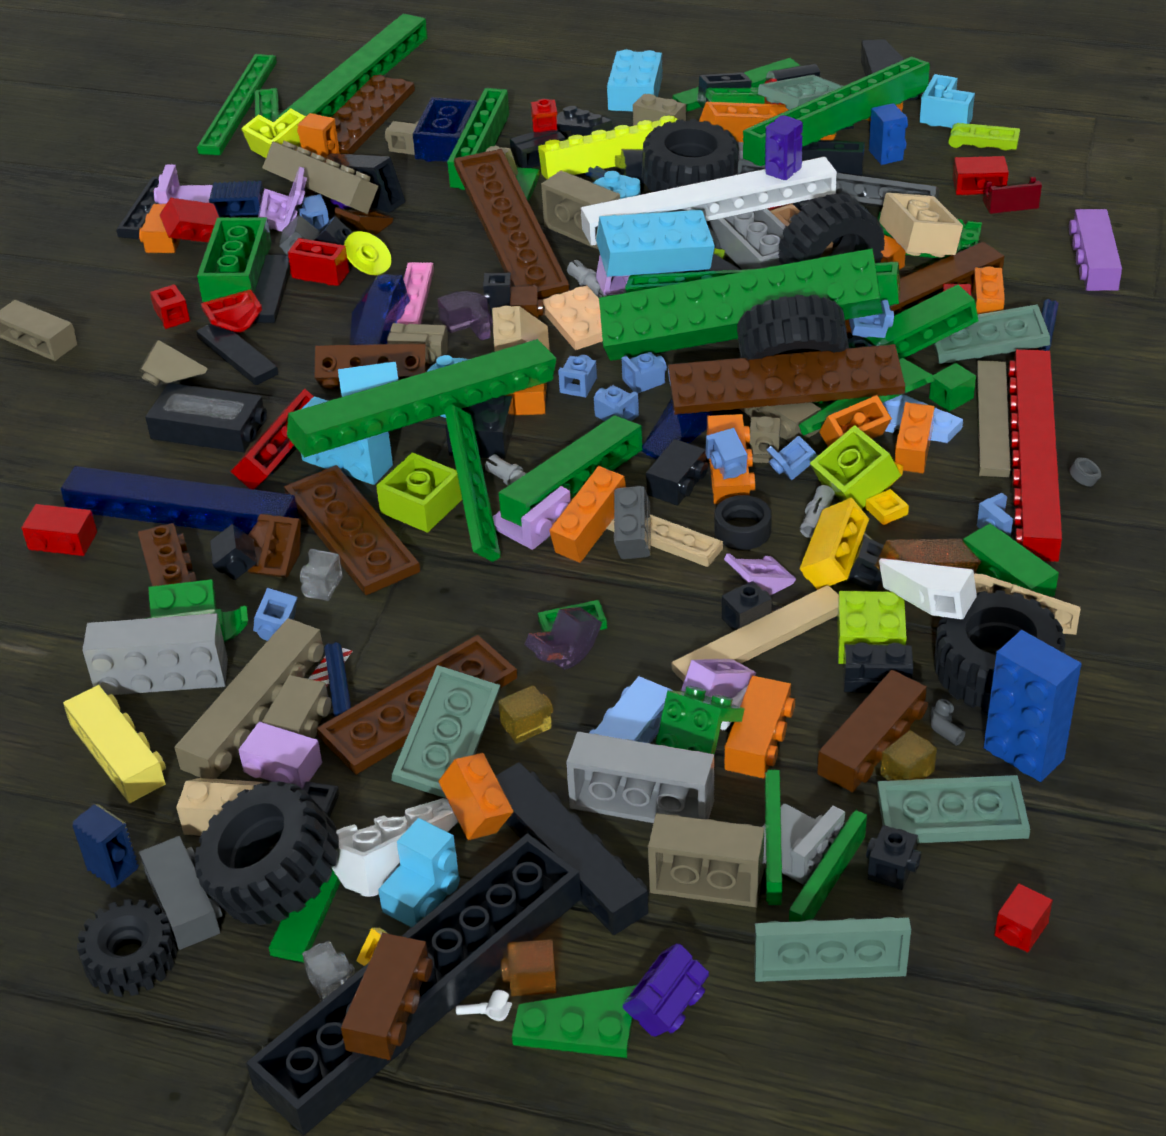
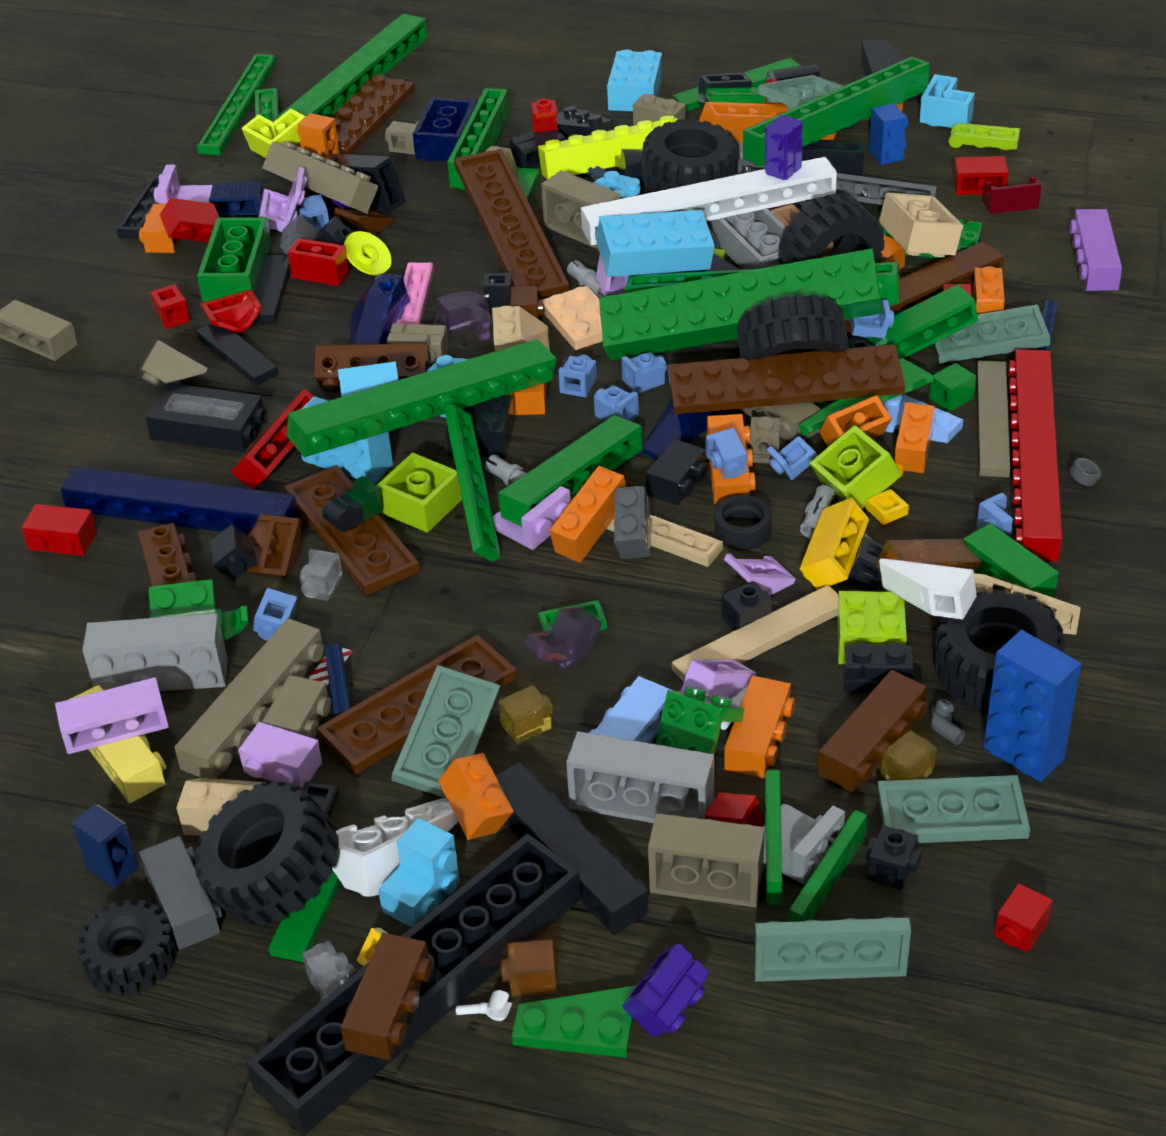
none -> lavender brick [55,677,169,754]
none -> leg [322,476,383,532]
none -> red brick [704,793,765,827]

